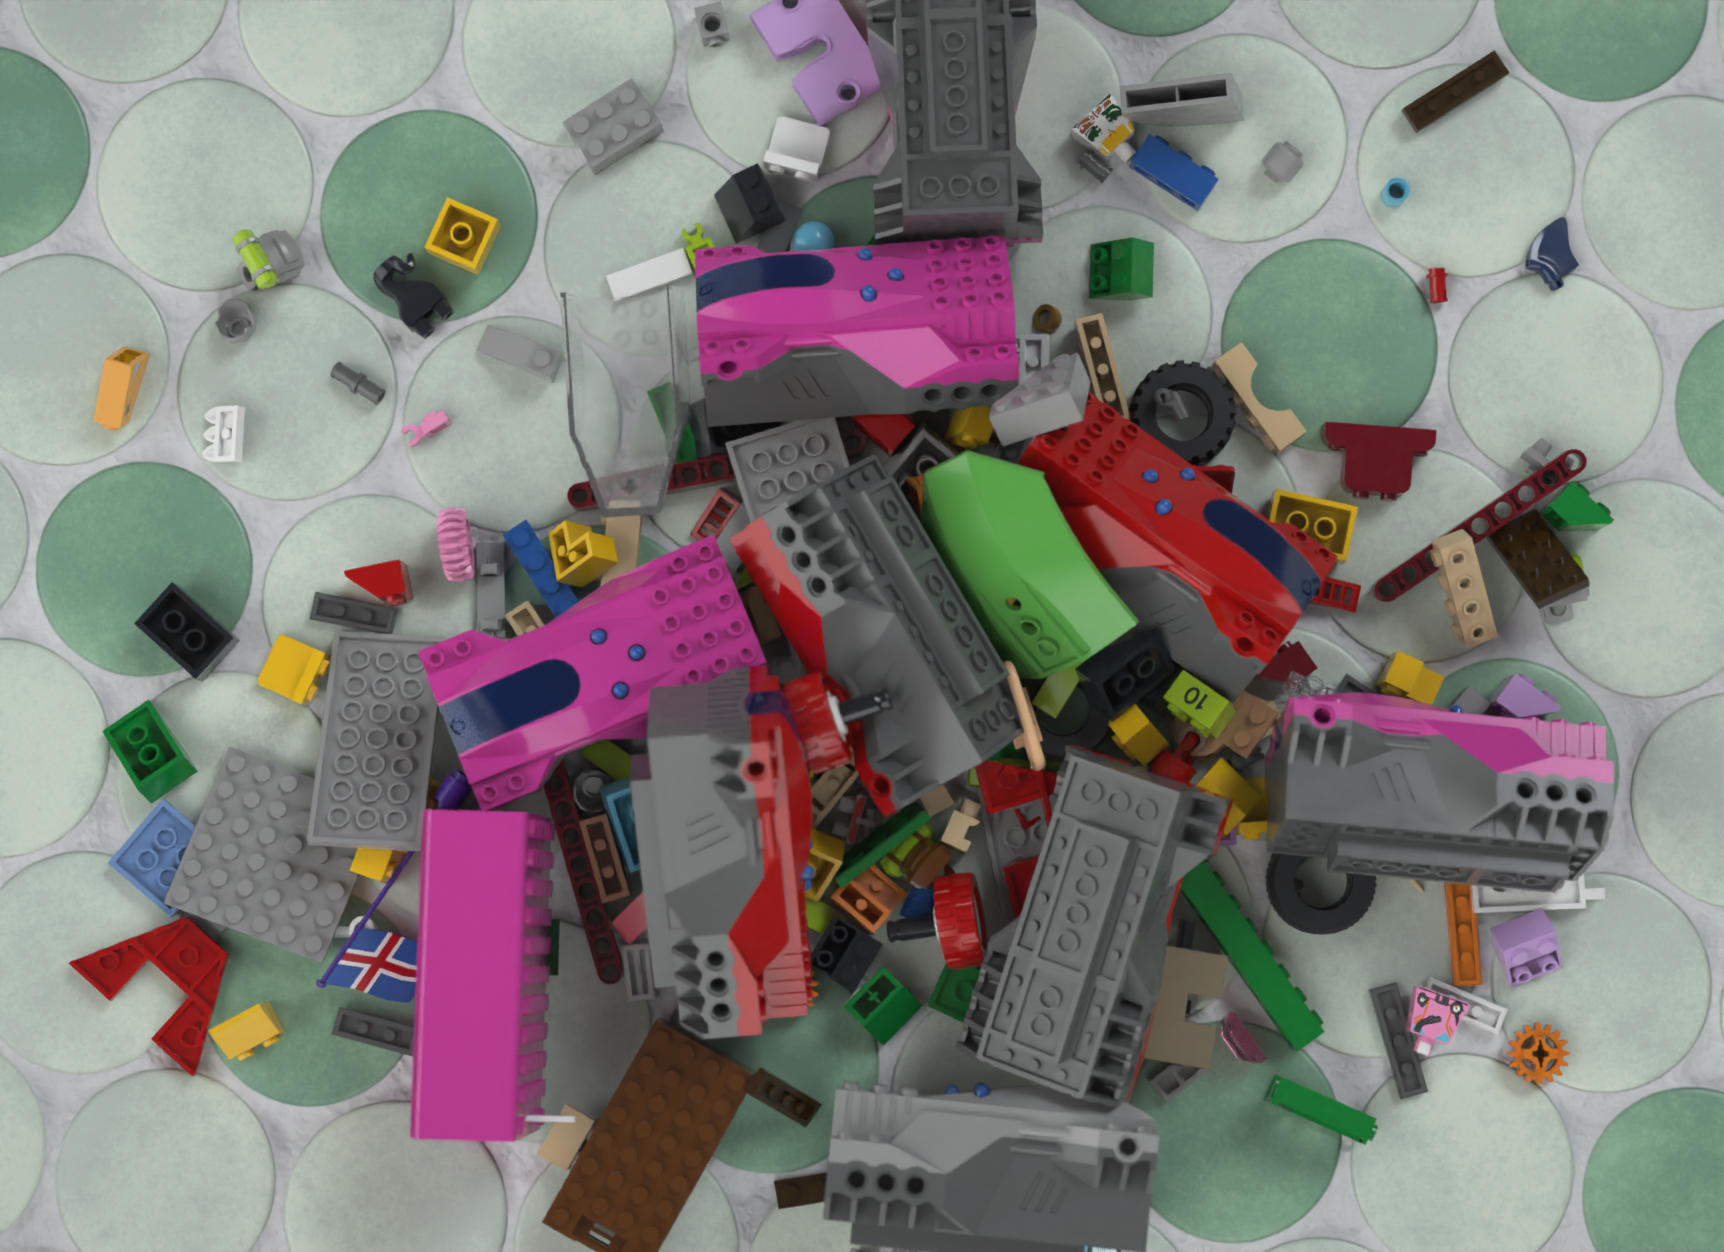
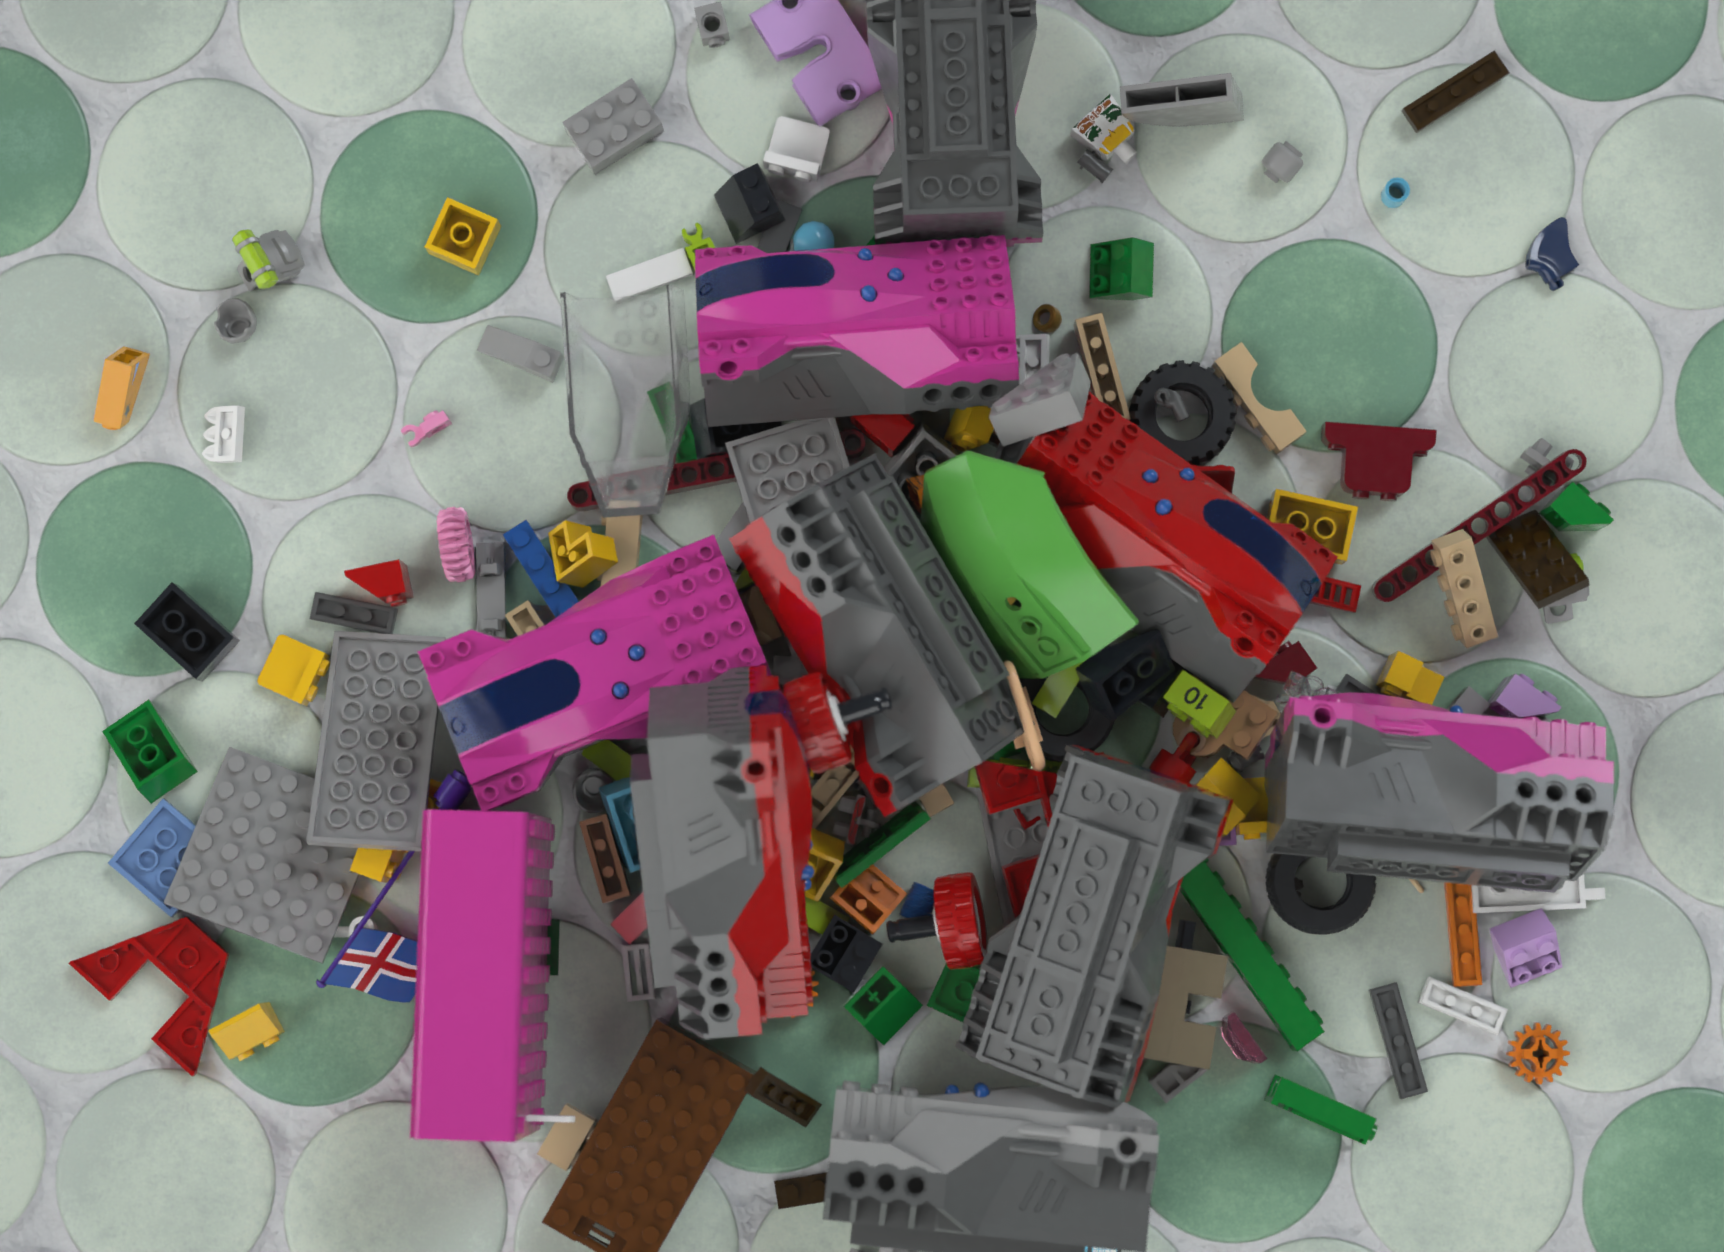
dark grey pin [330,361,386,405] -> none
dark grey plate [332,1007,414,1056] -> none
black hips [373,253,454,339] -> none
dark red beam [543,759,624,985] -> none
red slope [690,487,743,540] -> none
reddish brown piece [880,823,955,889] -> none
tan hips [940,798,981,855] -> none
yellow slope [1109,704,1170,766] -> none
blue brick [1129,134,1218,212] -> none
bright pink torso [1406,985,1469,1056] -> none
red pin [1426,268,1448,303] -> none

